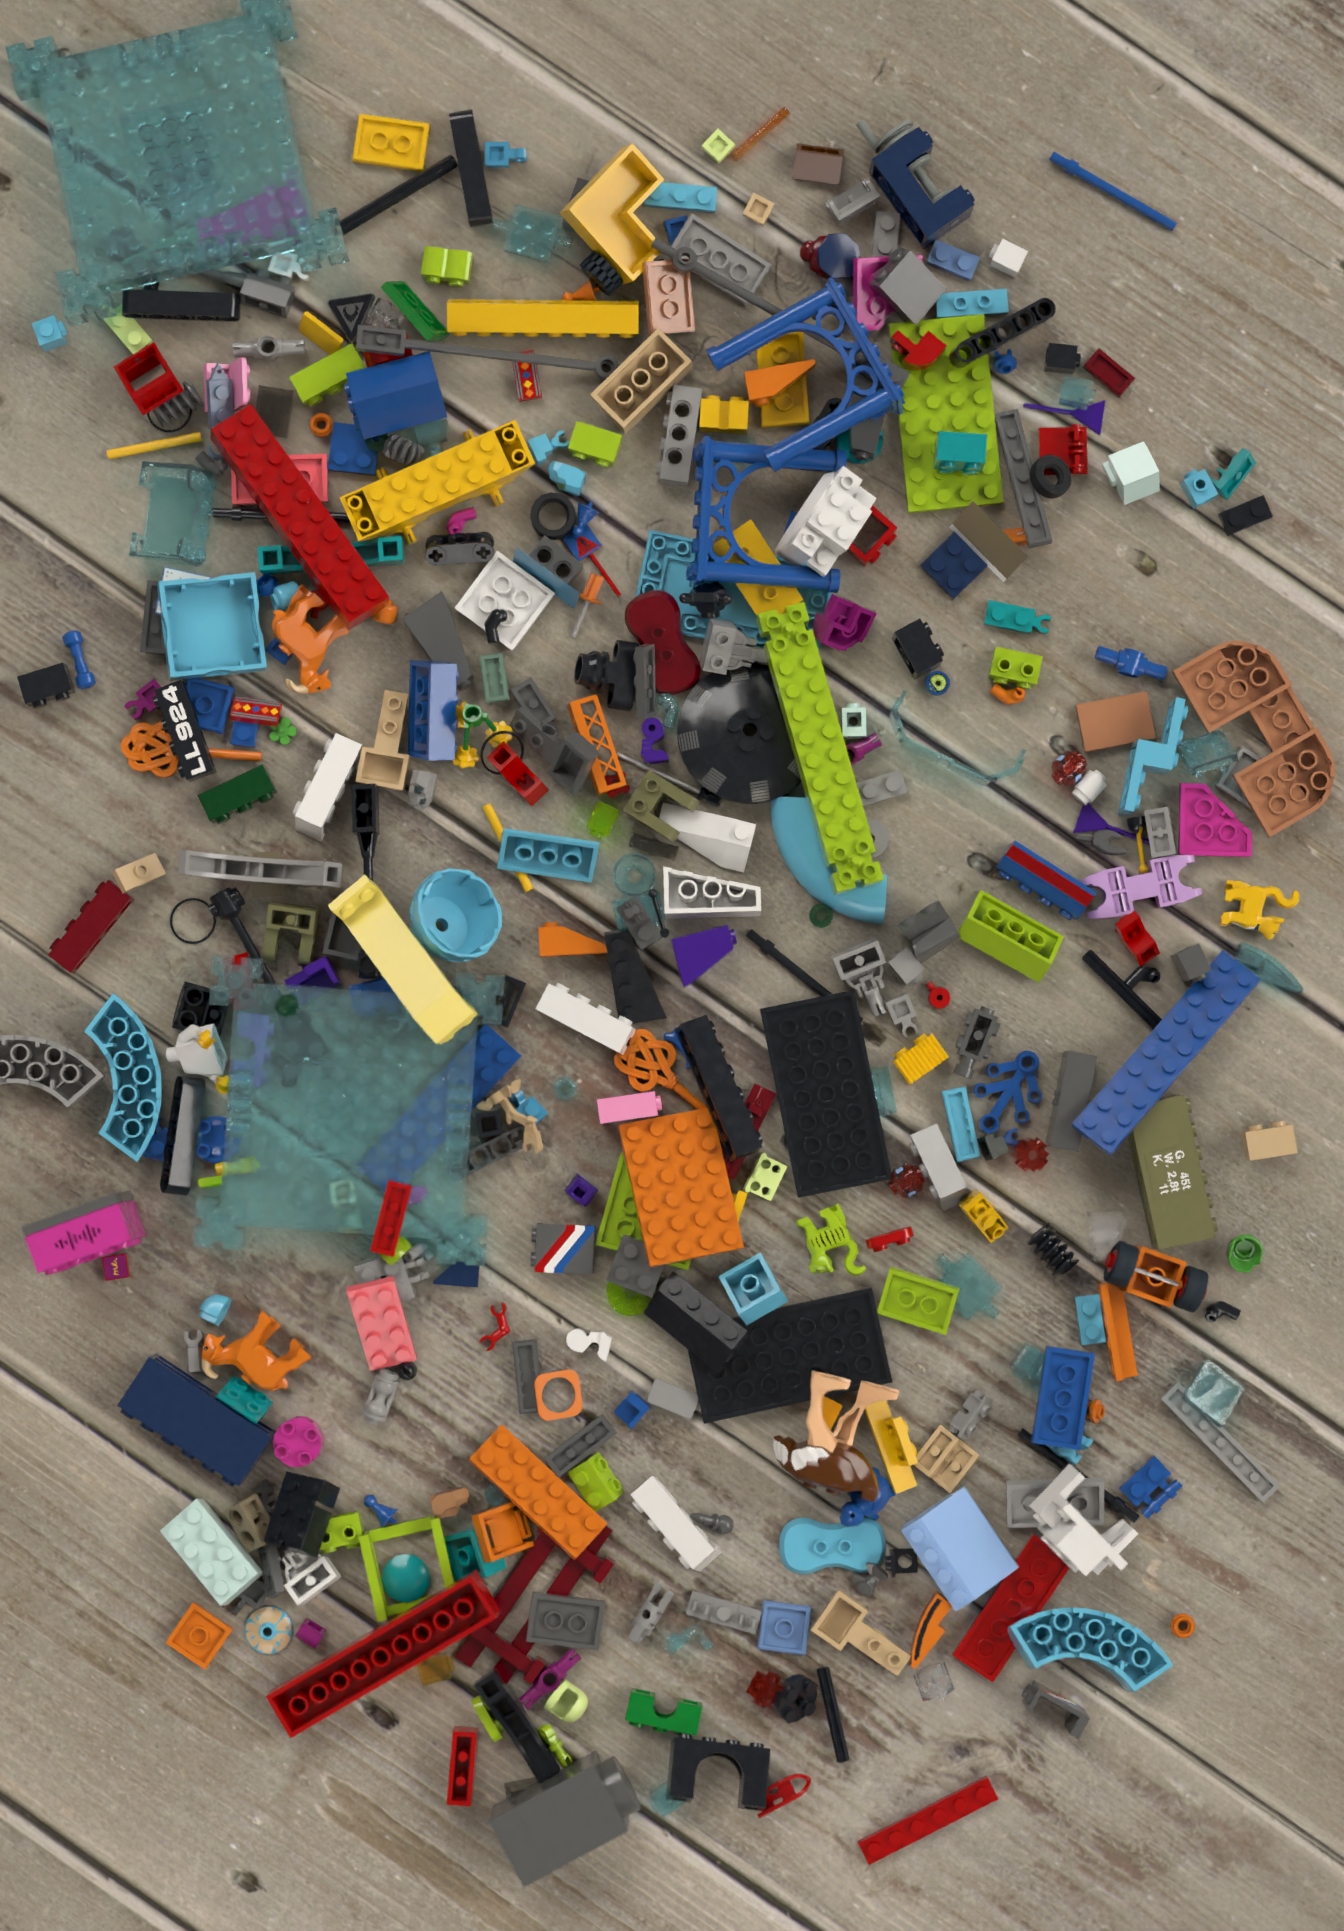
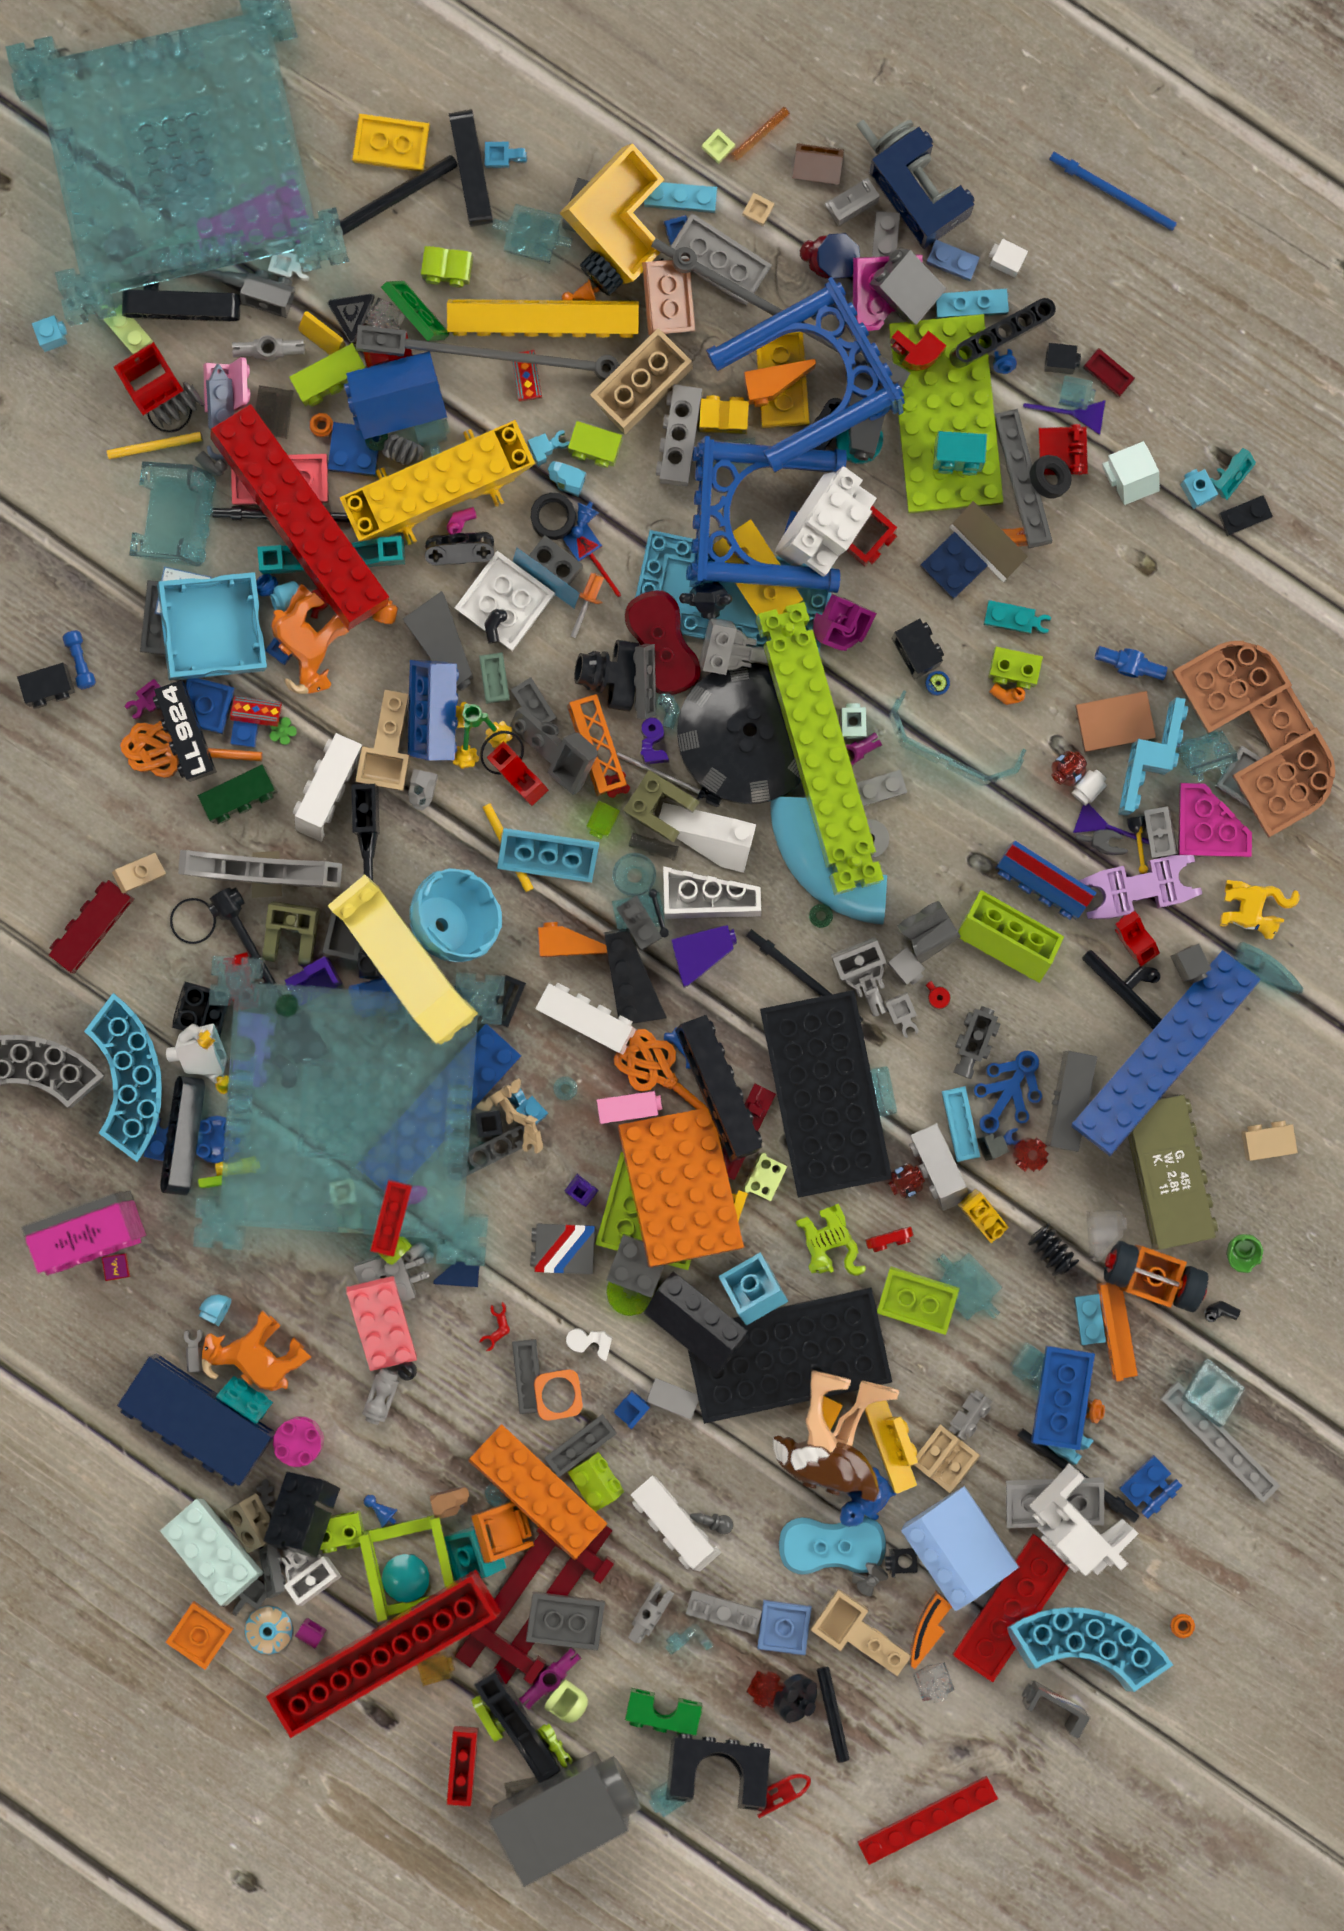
yellow brick [892,1033,949,1085] -> none

